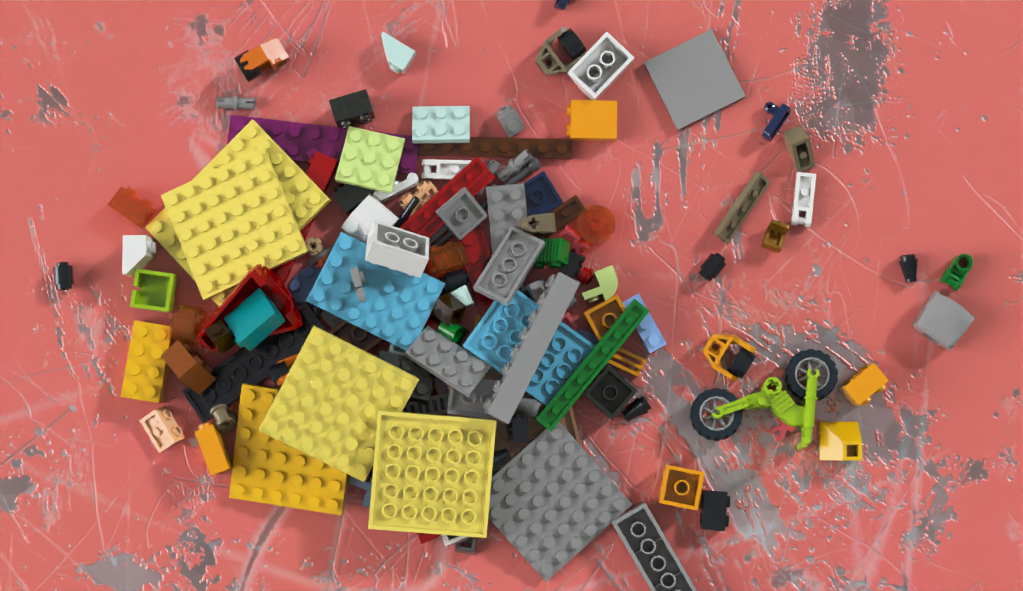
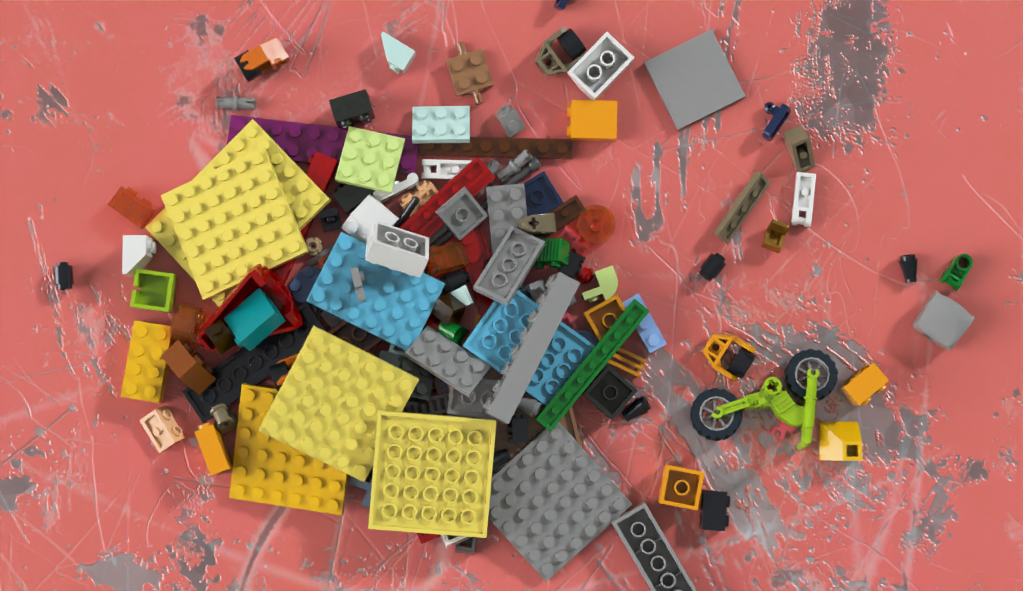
none -> black bracket [318,207,342,232]
none -> medium nougat plate [445,41,494,105]

